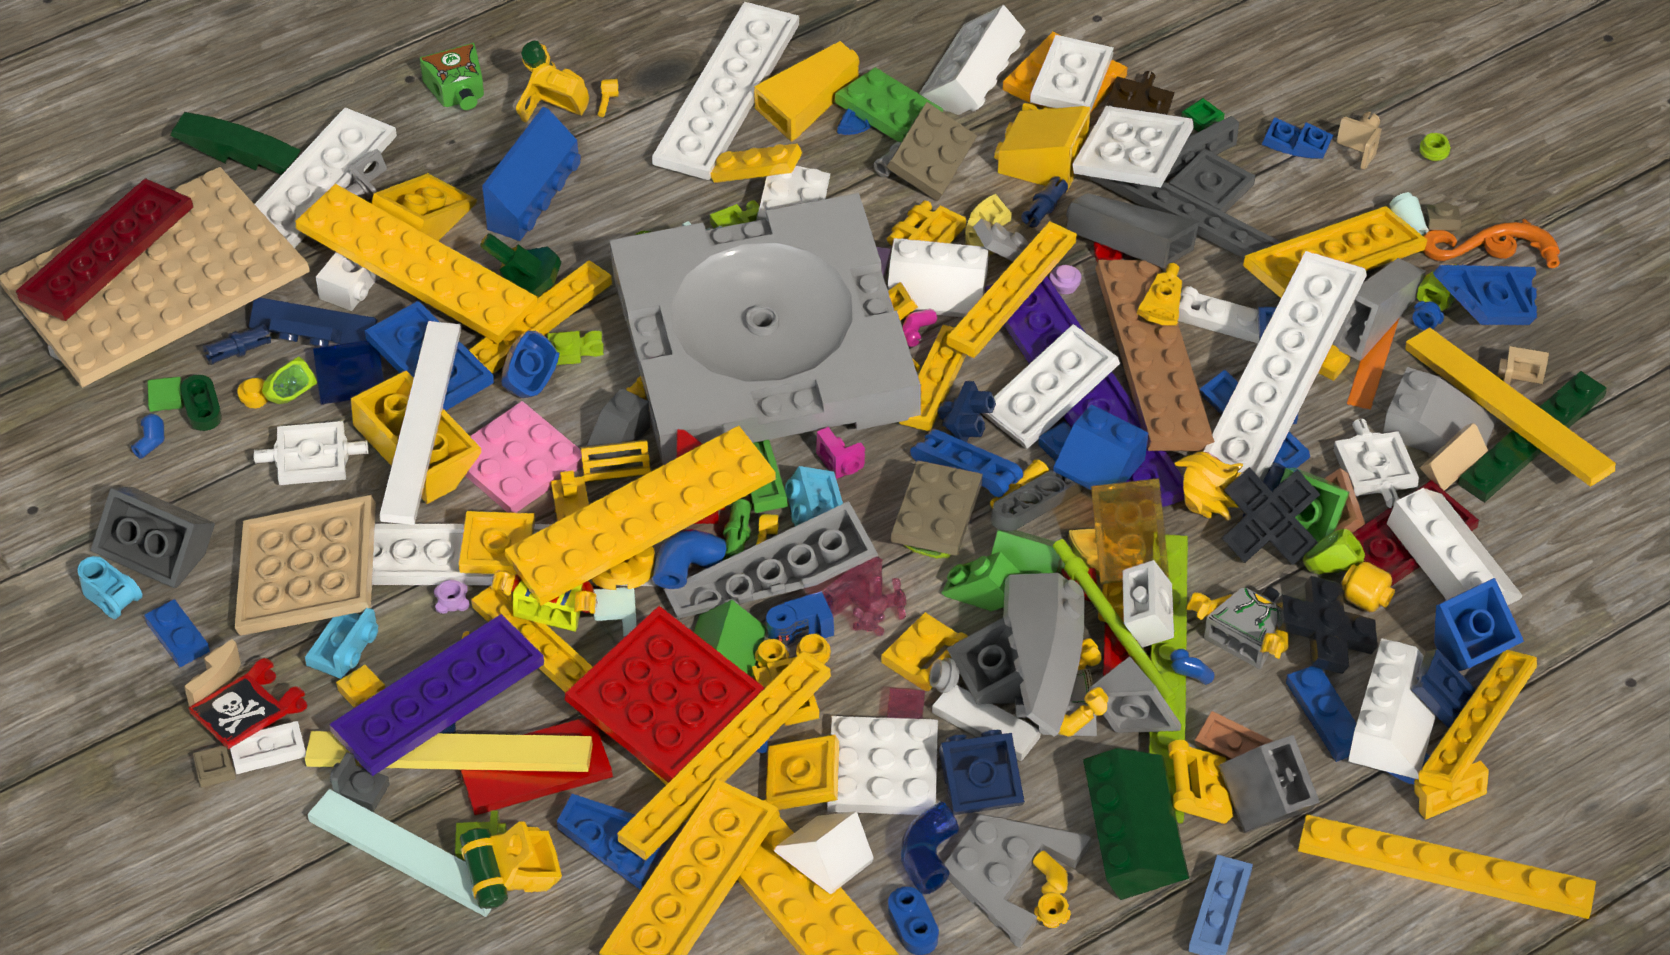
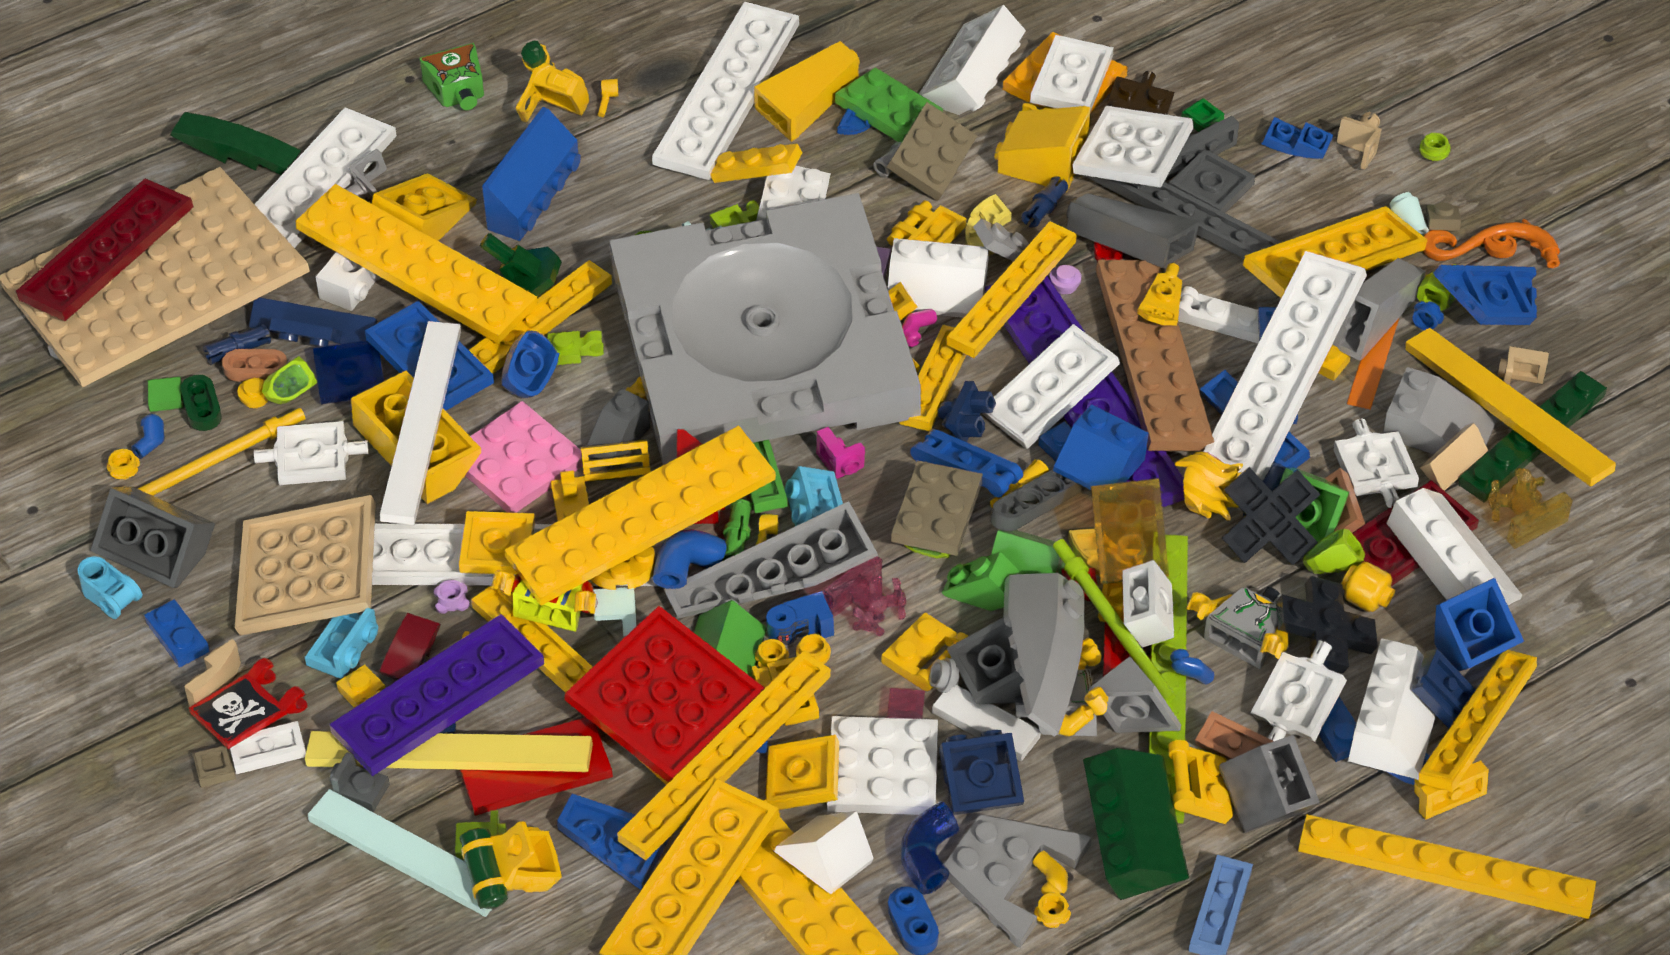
none -> yellow plate [107,449,140,479]
none -> yellow bar [138,408,306,496]
none -> nougat plate [222,349,288,382]
none -> dark red slope [380,613,441,680]
none -> white plate [1251,640,1347,742]
none -> clear yellow piece [1488,468,1573,549]

